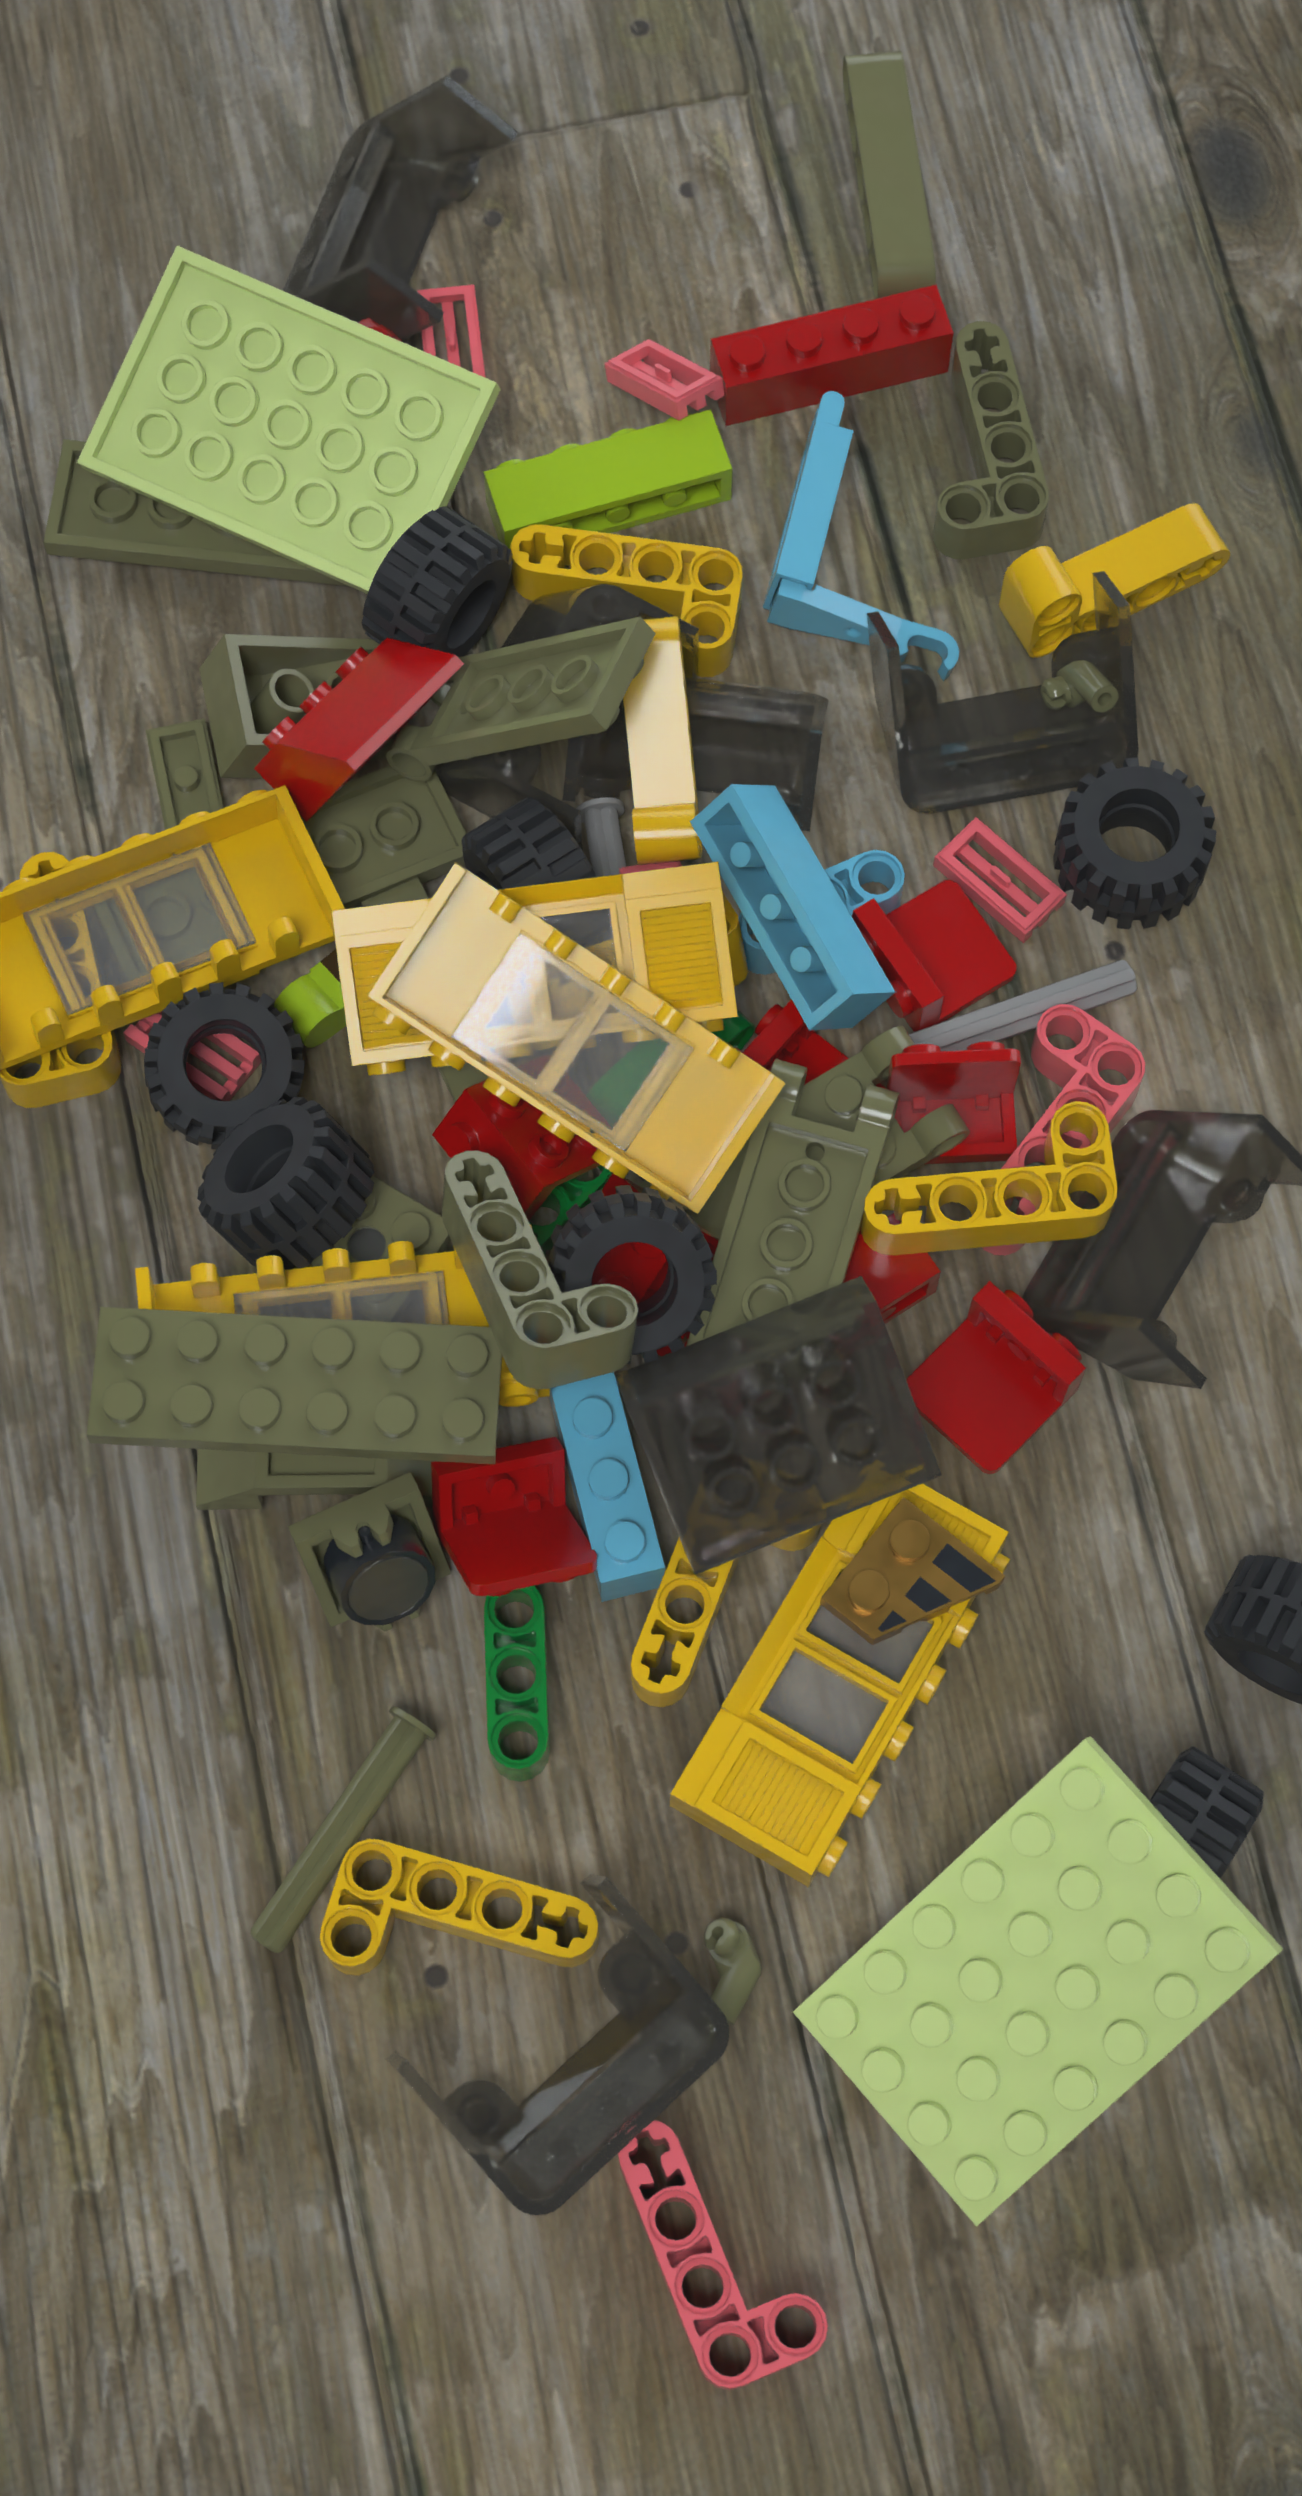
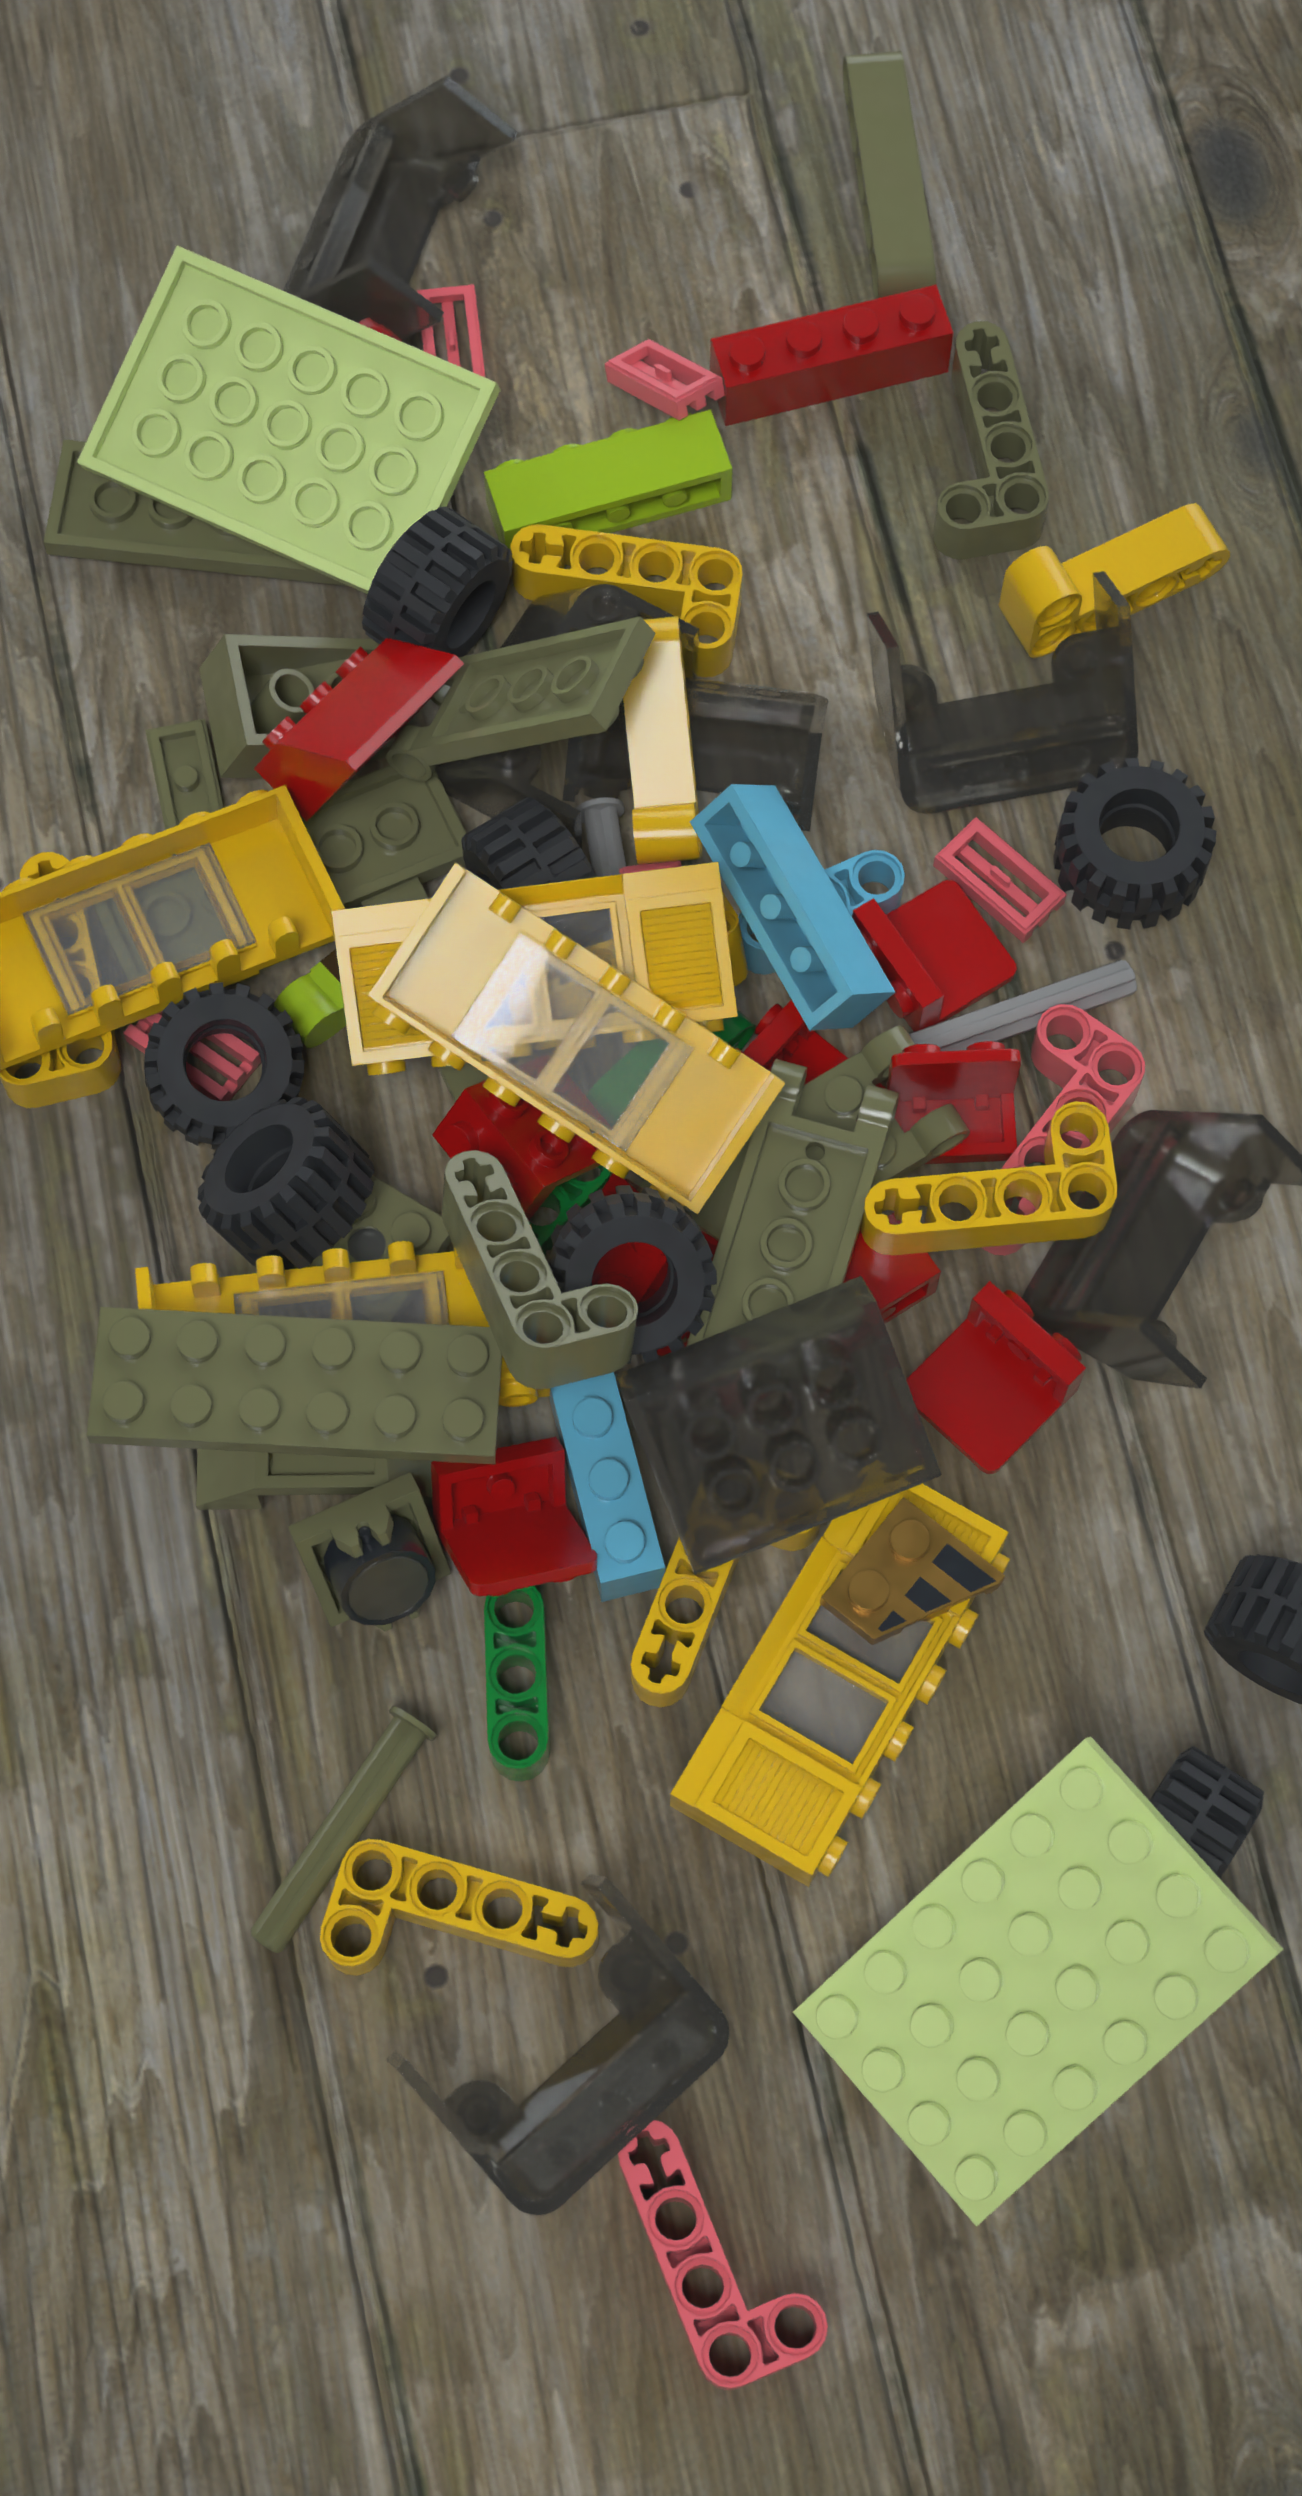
olive arm [704,1918,762,2025] -> none
medium azure hinge [762,391,959,681] -> none
olive arm [1041,660,1119,713] -> none

